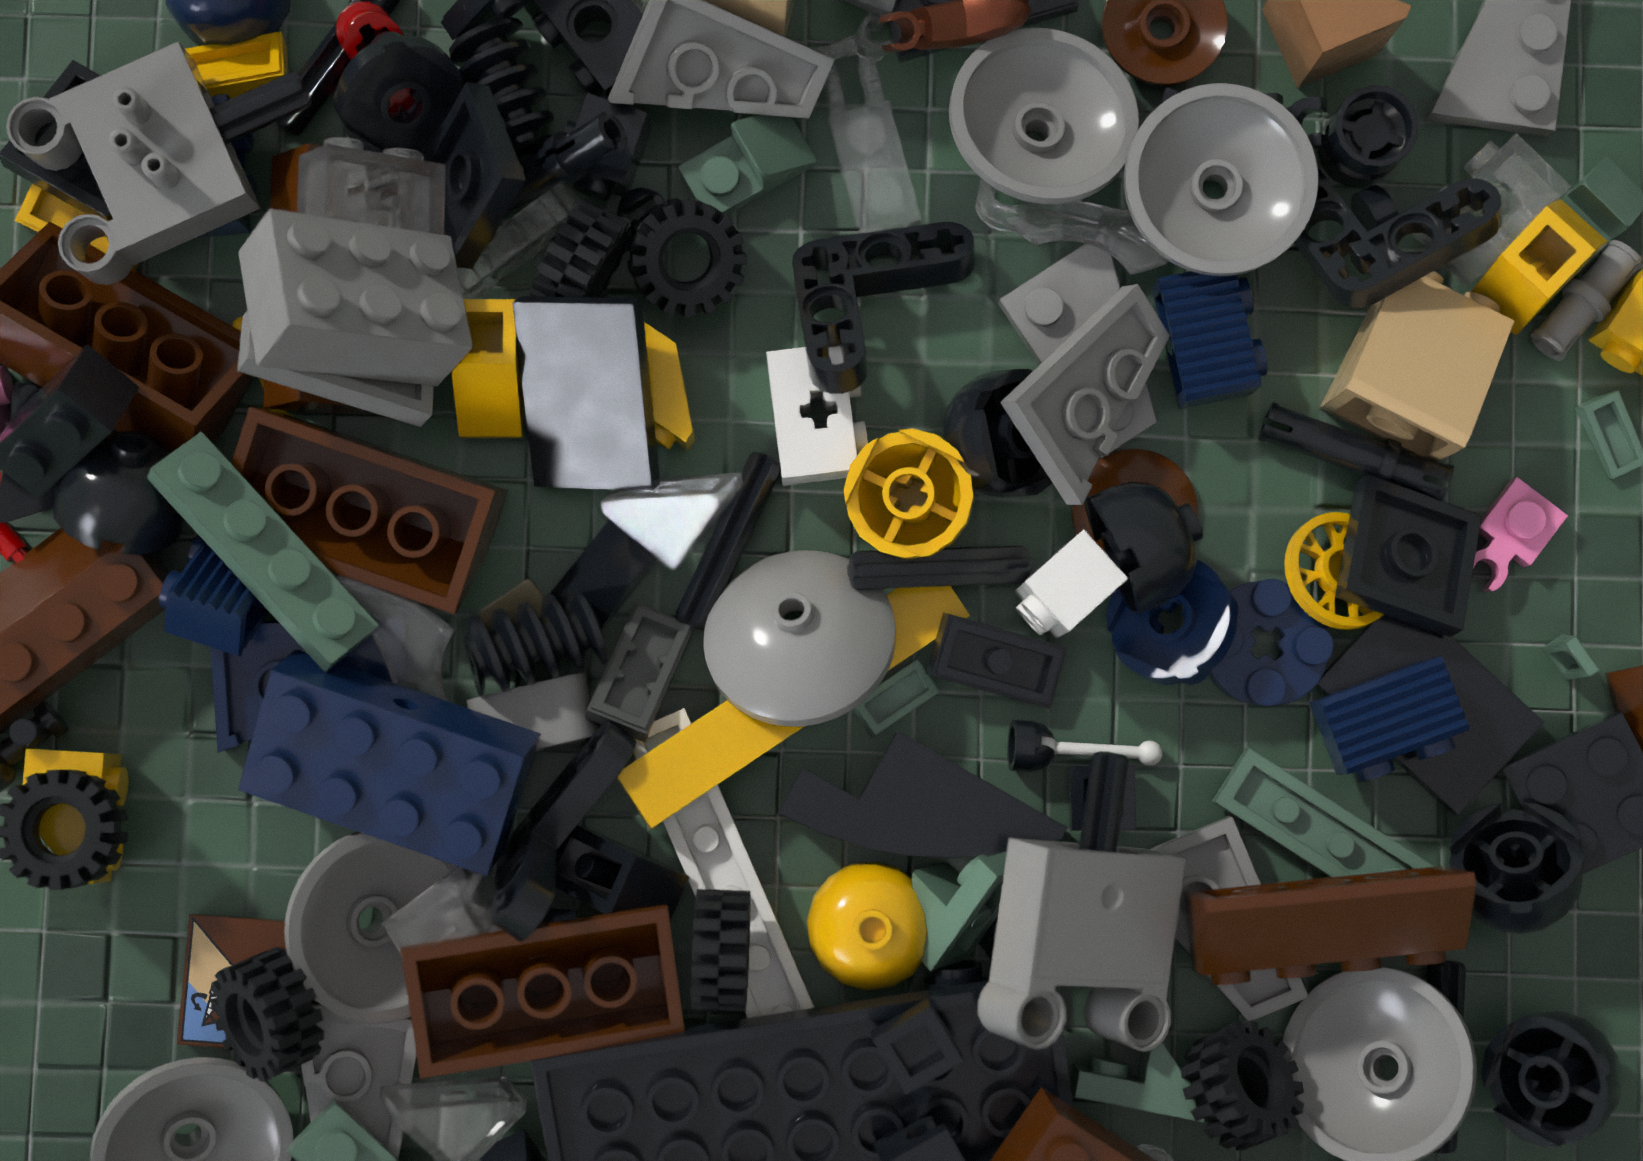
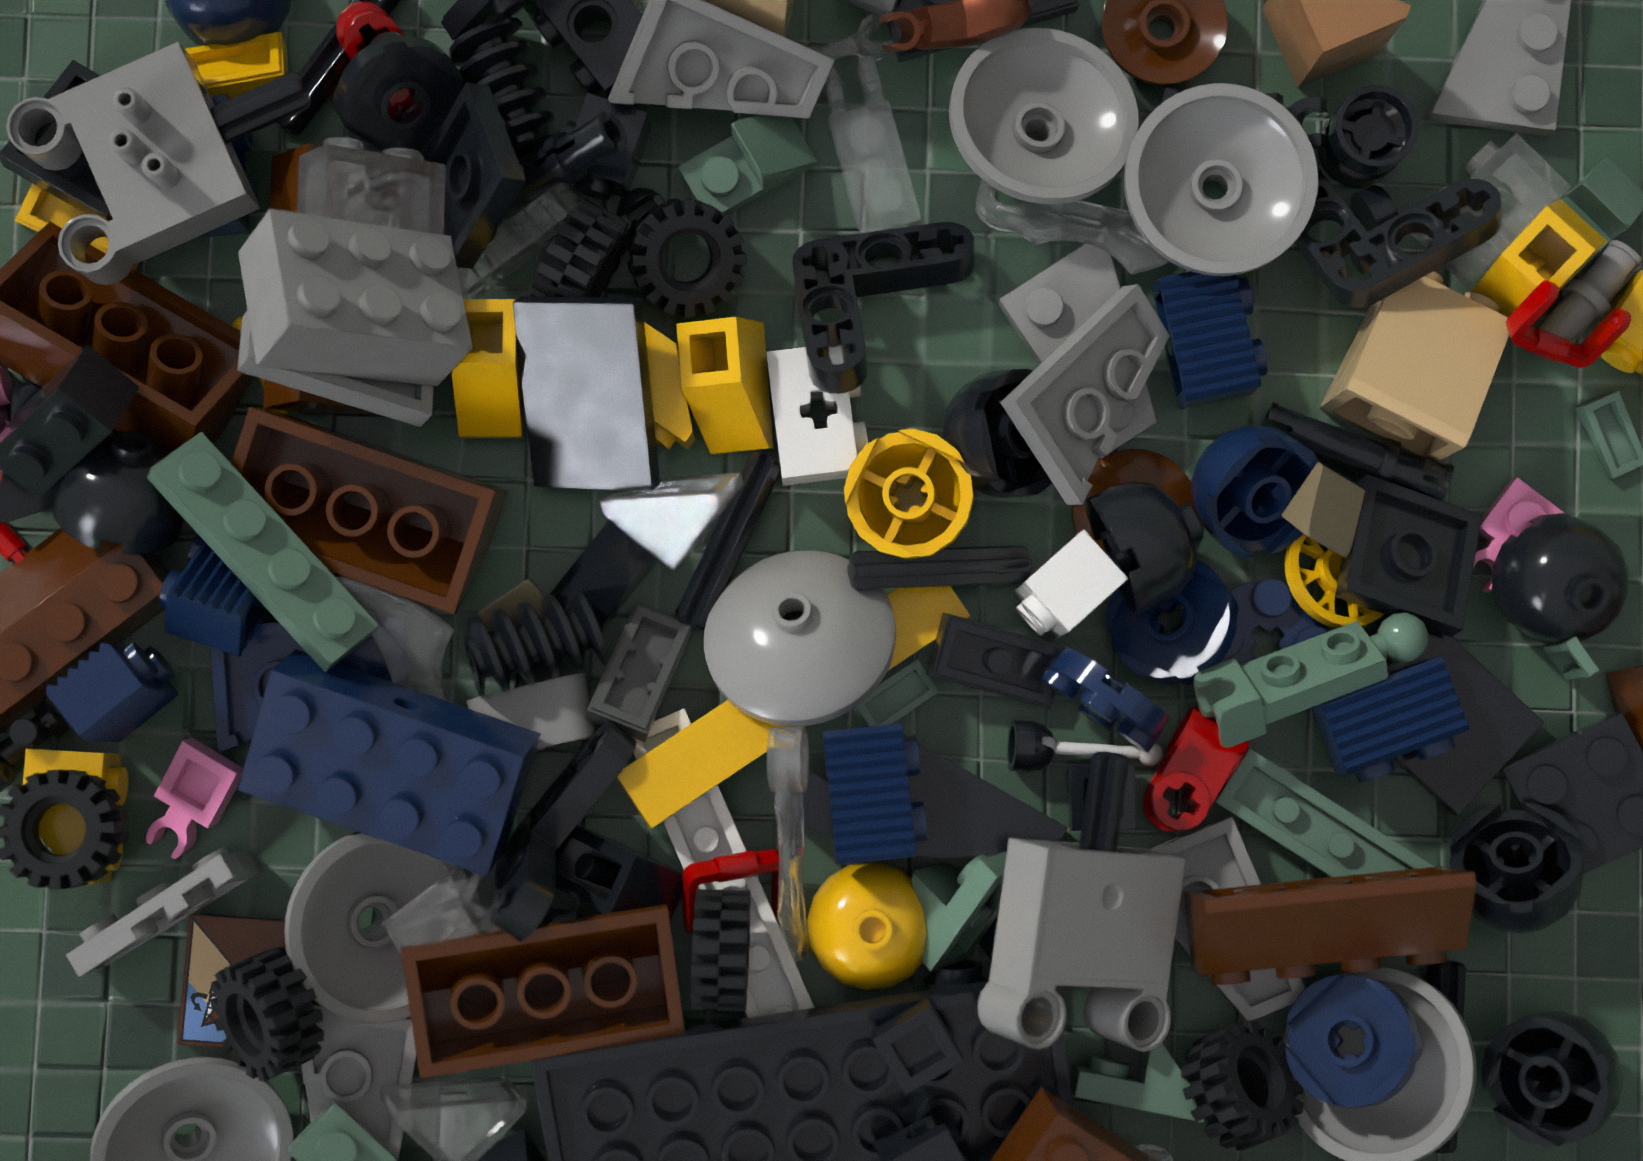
none -> dark blue brick [46,643,179,743]
none -> light grey wing [66,847,263,977]
none -> bright pink plate [146,738,244,859]
none -> yellow slope [676,317,774,454]
none -> red piece [682,849,789,933]
none -> clear piece [767,727,810,965]
none -> dark blue brick [823,723,927,865]
none -> dark blue plate [1041,647,1169,753]
none -> red piece [1142,706,1250,832]
none -> dark blue cylinder [1191,426,1319,557]
none -> sand green plate [1194,613,1429,747]
none -> dark tan slope [1281,462,1365,558]
none -> dark blue plate [1285,975,1423,1109]
none -> black cylinder [1492,513,1628,644]
none -> red piece [1506,280,1631,368]

